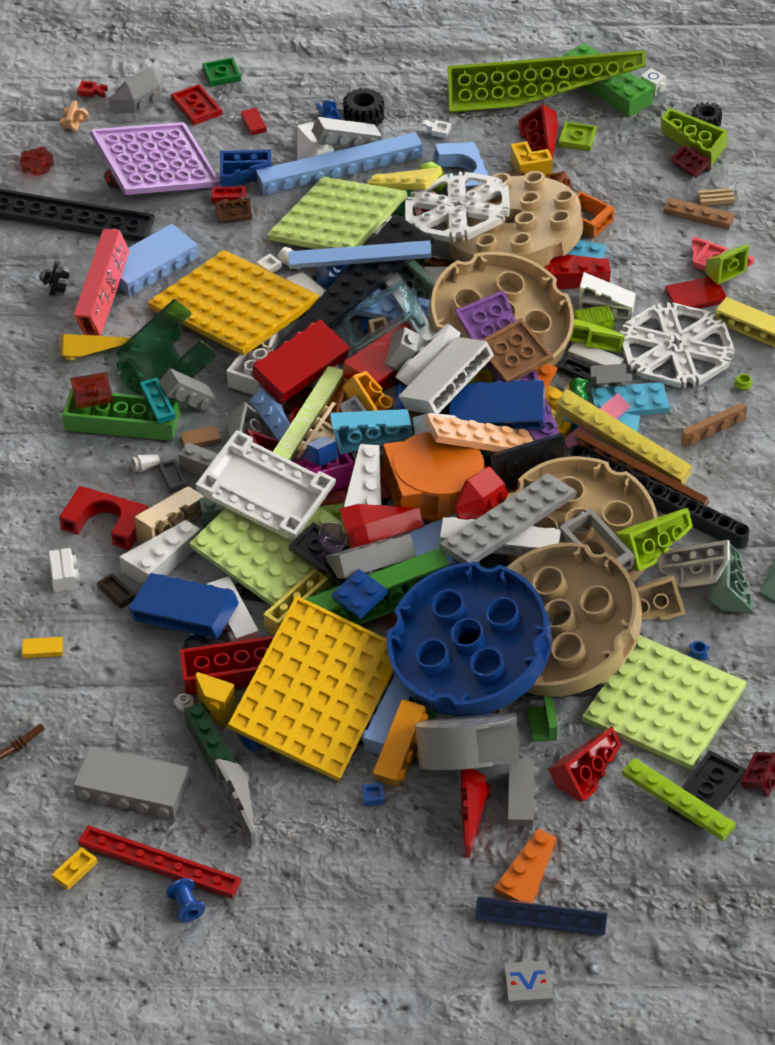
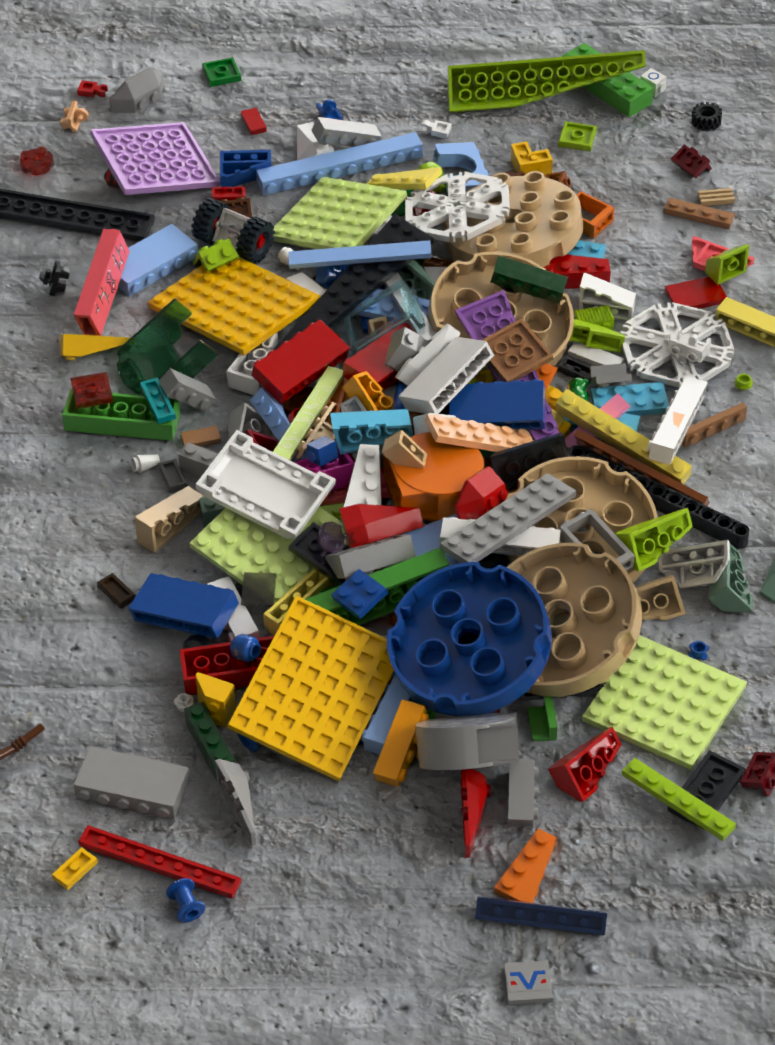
yellow tile [22,637,63,659] -> none
white brick [48,548,80,592] -> none
red arch [59,486,148,550] -> none
white wedge [120,520,201,585] -> none
red tile [170,84,223,126] -> none
white plate [257,254,282,273] -> none
black tyre [343,88,384,127] -> none
blue plate [362,783,385,806] -> none
red wedge [518,104,558,159] -> none
lime wedge [661,107,728,166] -> none
none -> black plate [191,198,275,263]
none -> lime bracket [193,238,239,273]
none -> blue head [230,634,261,662]
none -> clear smoke piece [241,571,277,608]
none -> tan slope [382,430,427,468]
none -> dark green brick [490,256,568,304]
none -> white brick [647,376,708,465]
none -> white window [668,327,711,363]

